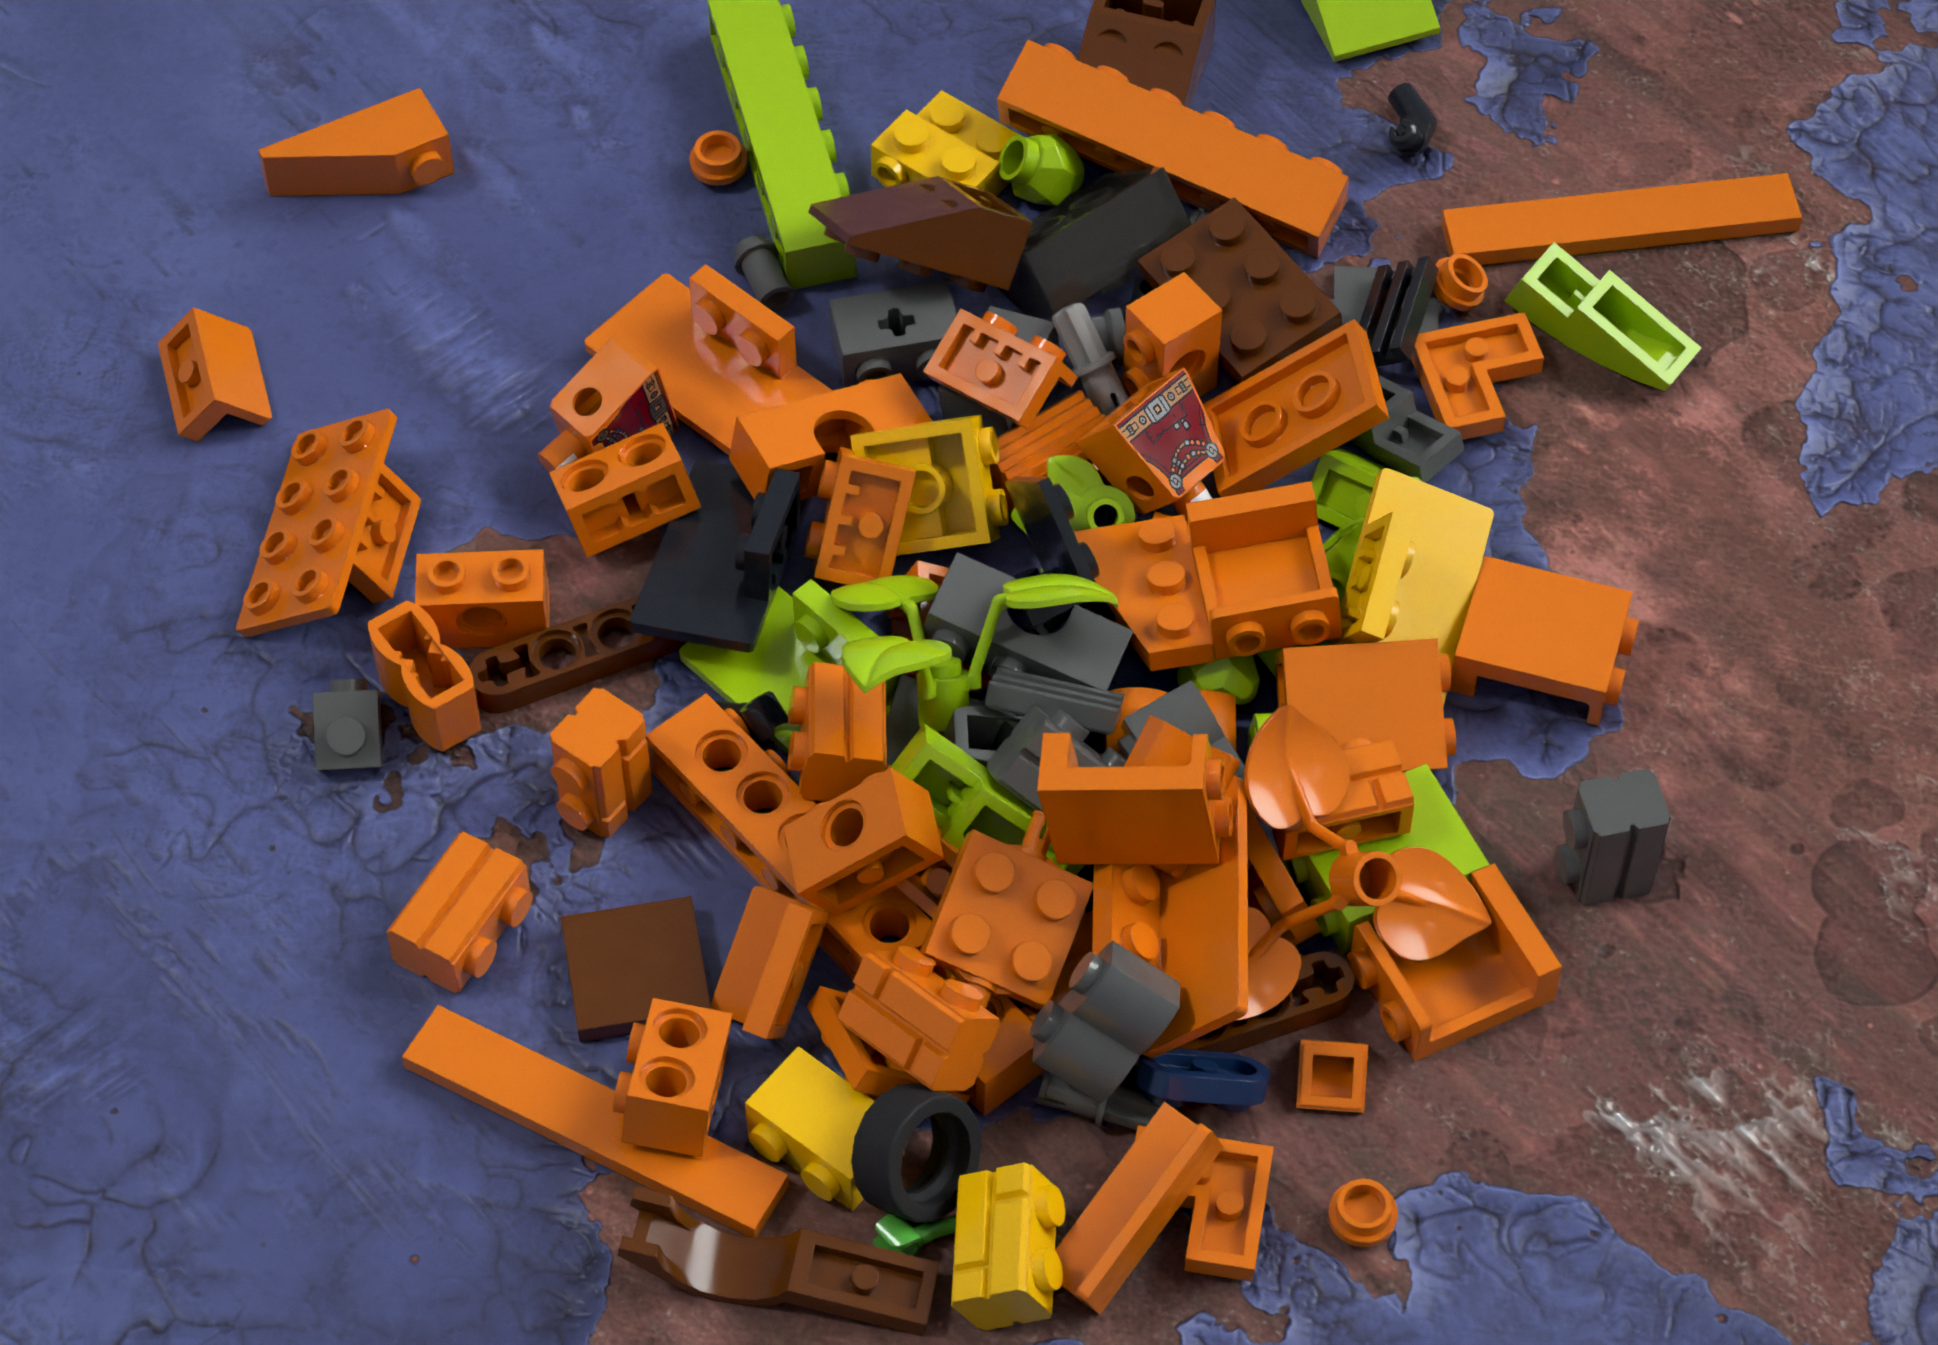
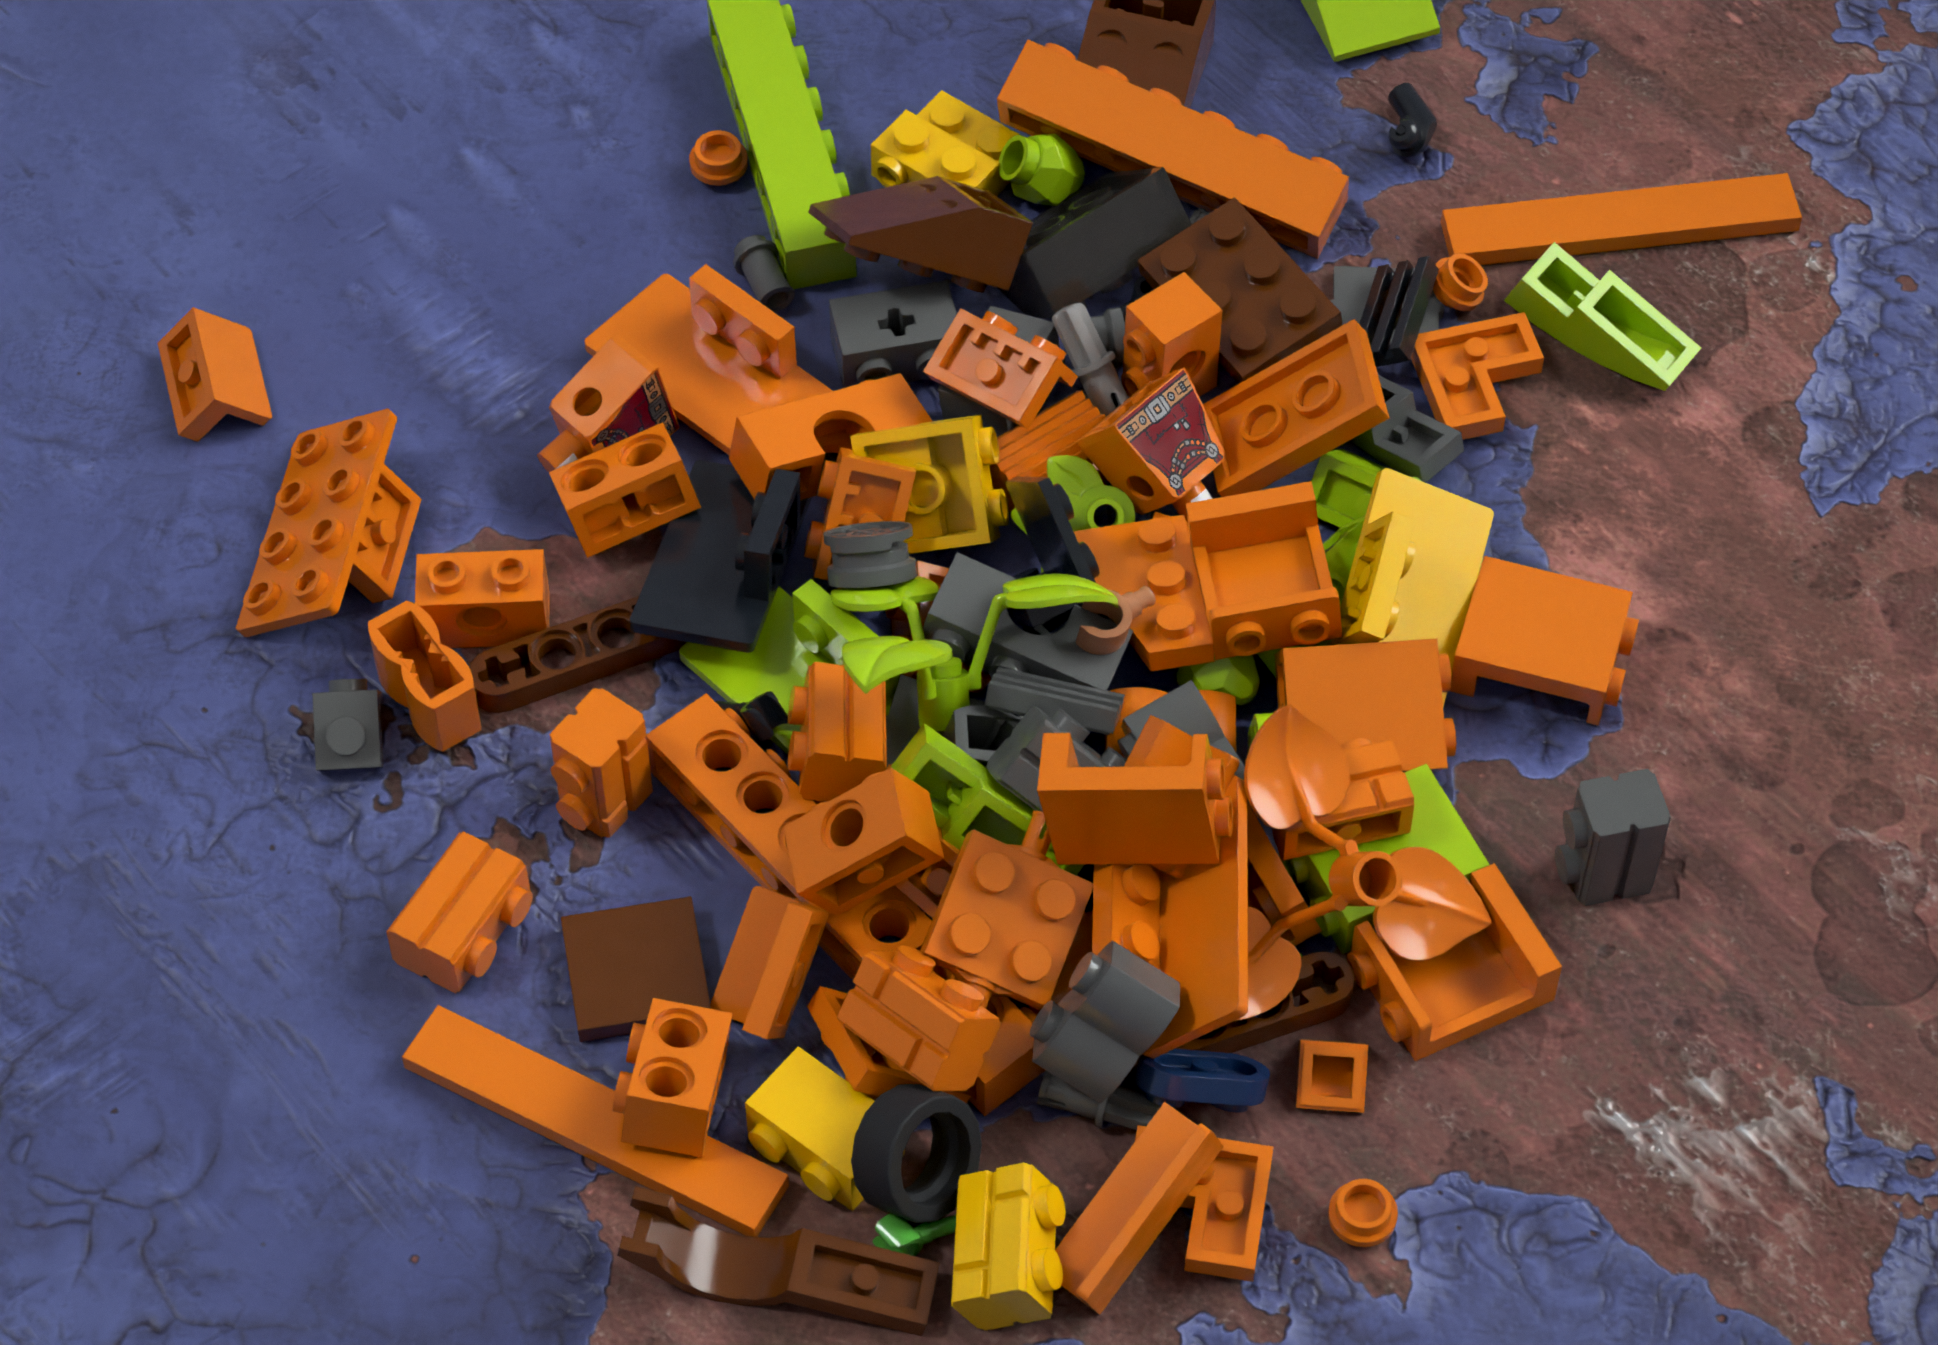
orange slope [258,88,455,196] -> none
none -> dark grey wheel [823,521,917,588]
none -> nougat piece [1076,586,1156,655]

